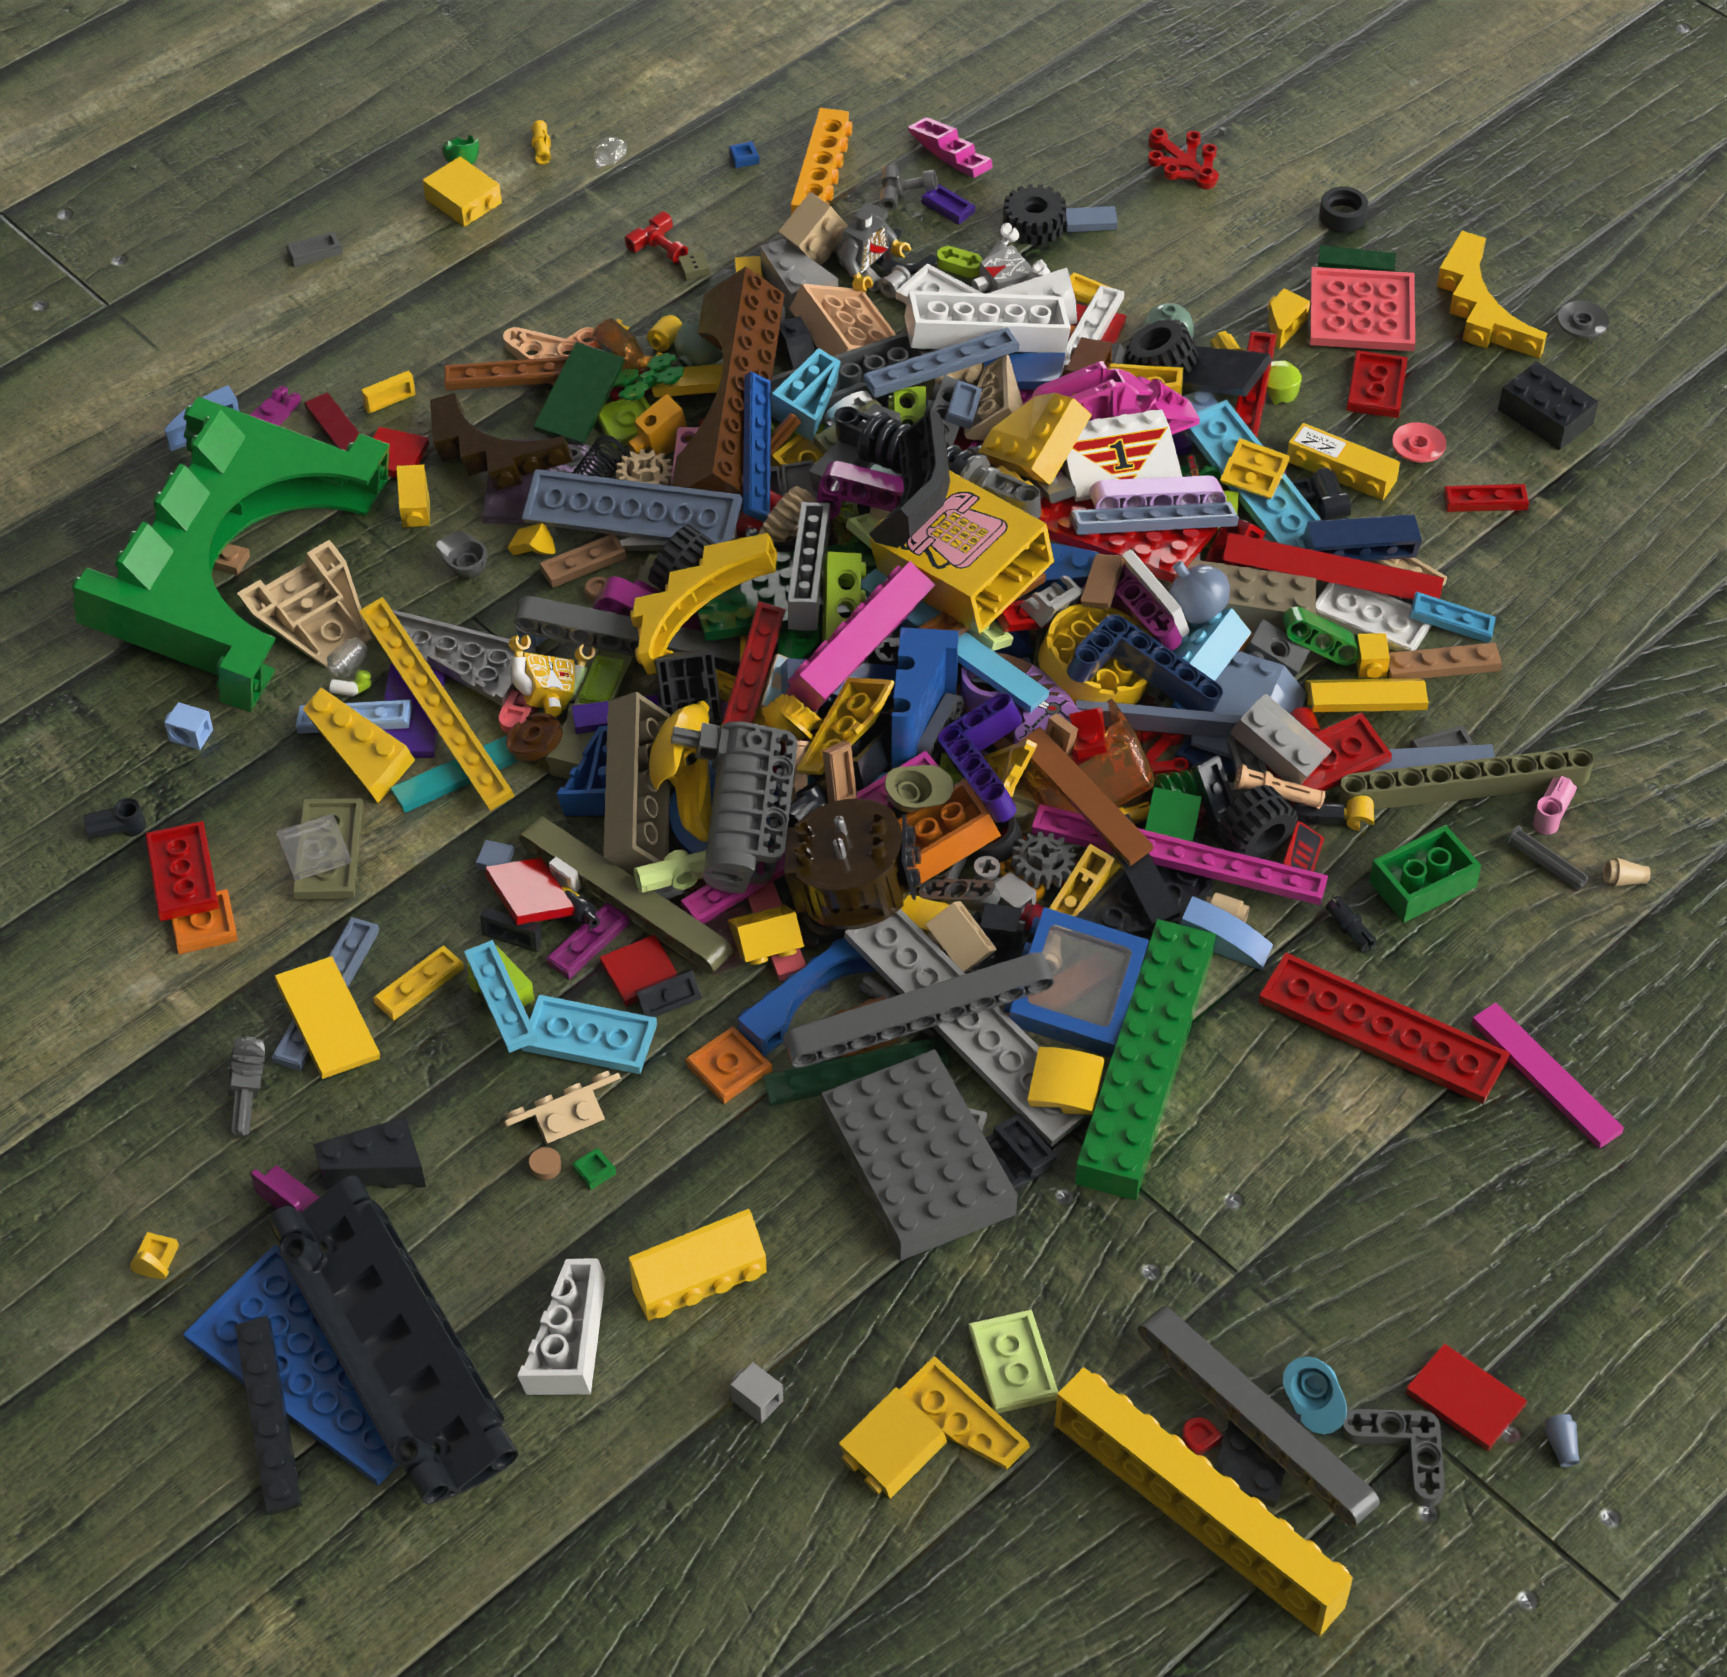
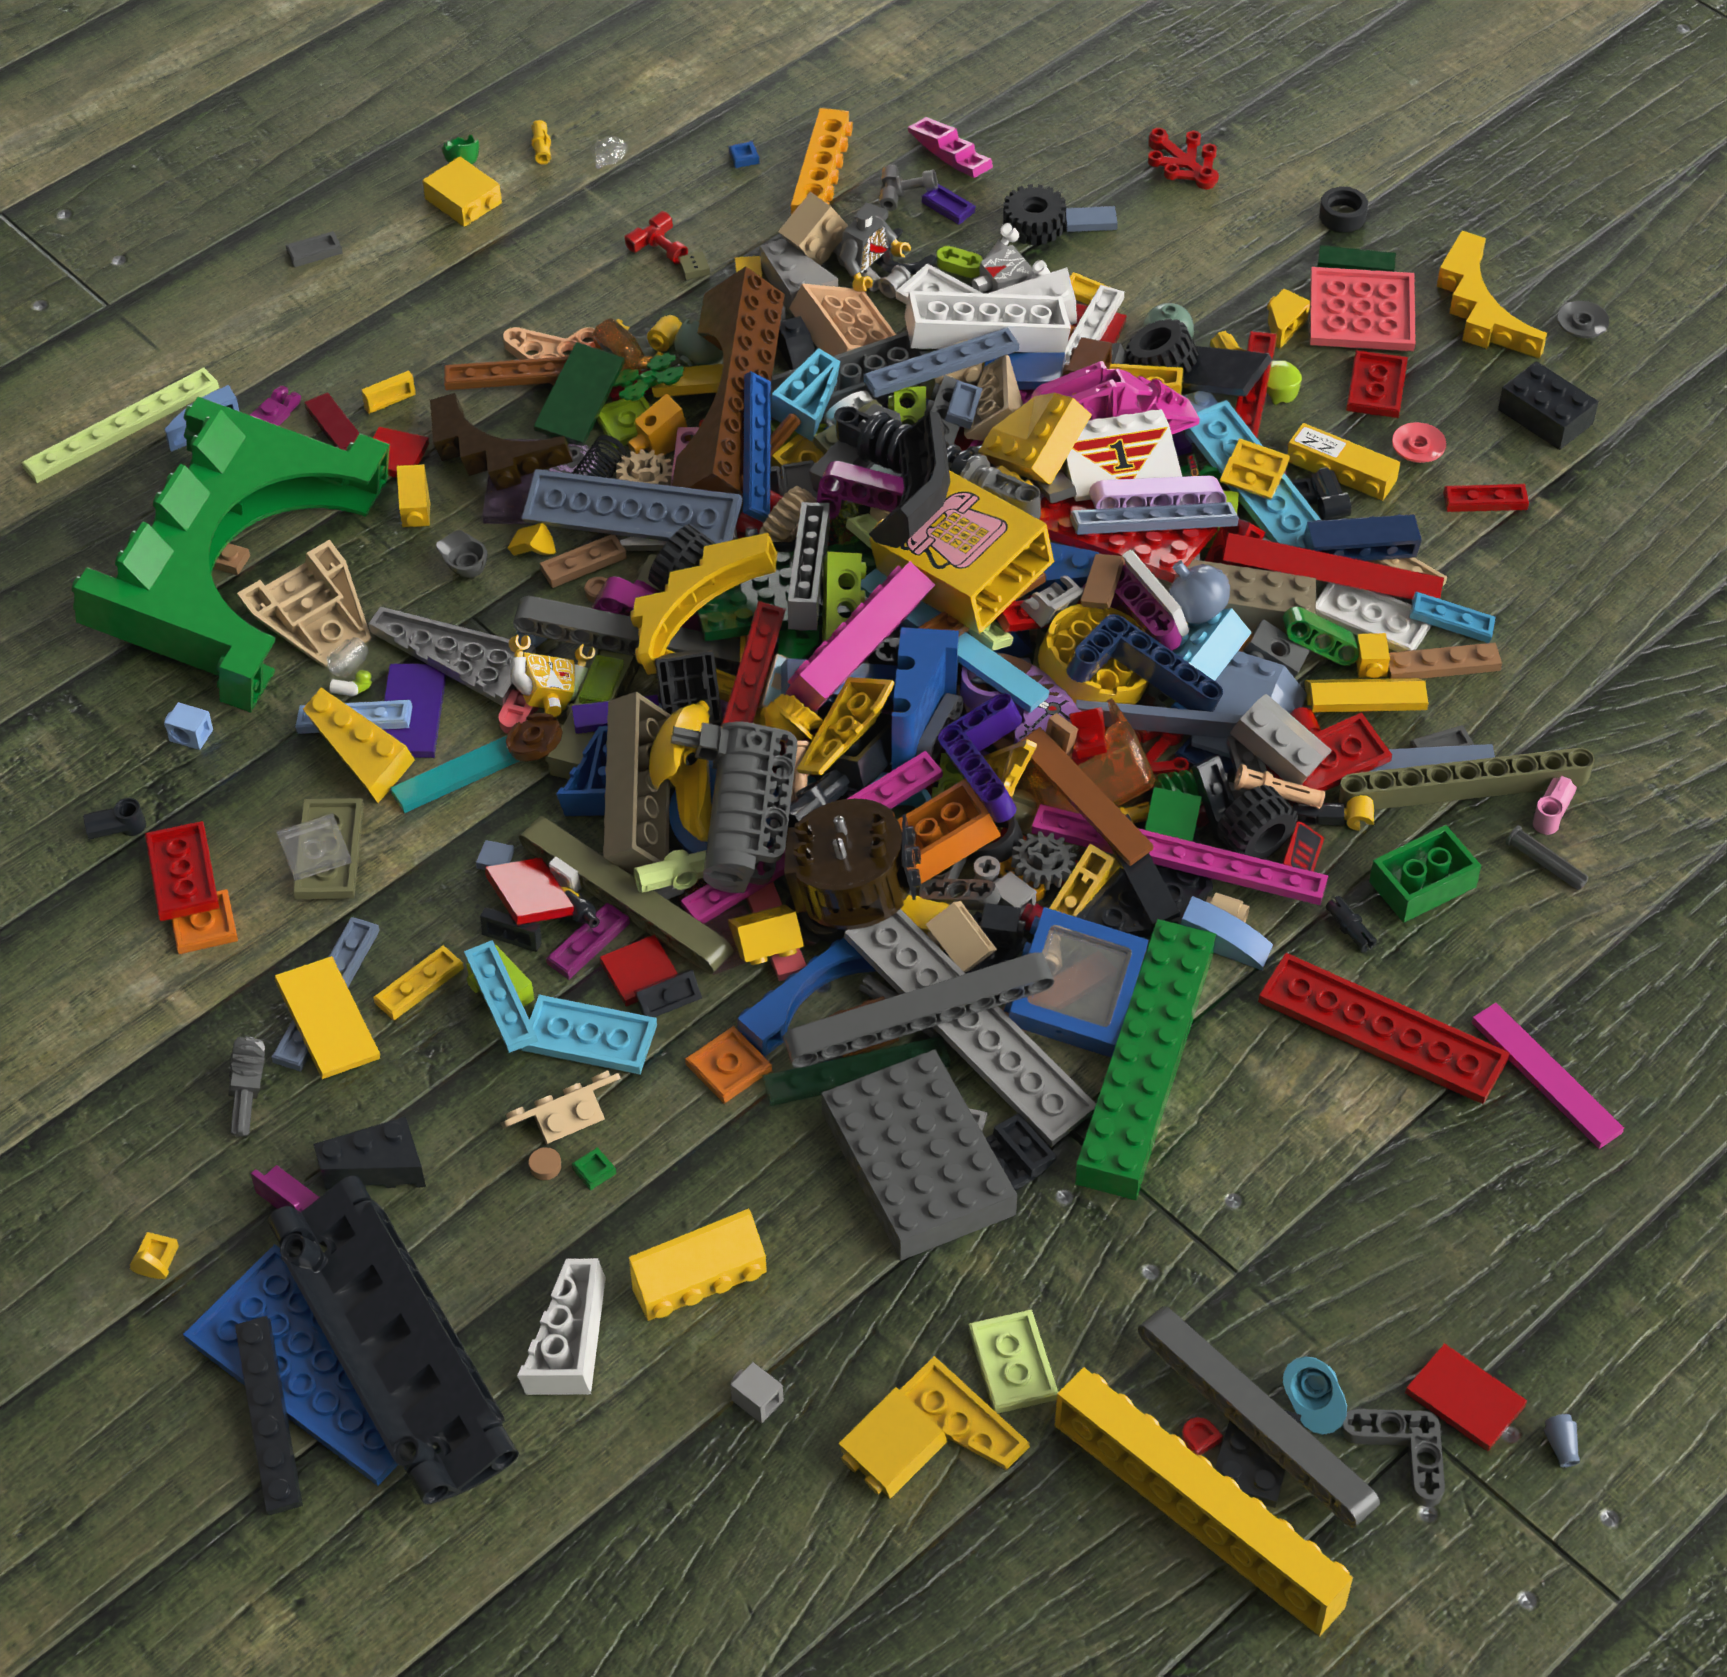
yellow plate [359,597,515,811] -> none
medium nougat tile [822,741,857,803] -> none
olive piece [885,765,954,813] -> none
yellow slope [1027,1047,1104,1115] -> none
tan cone [1603,857,1650,887] -> none
none -> yellowish green tile [21,368,219,483]

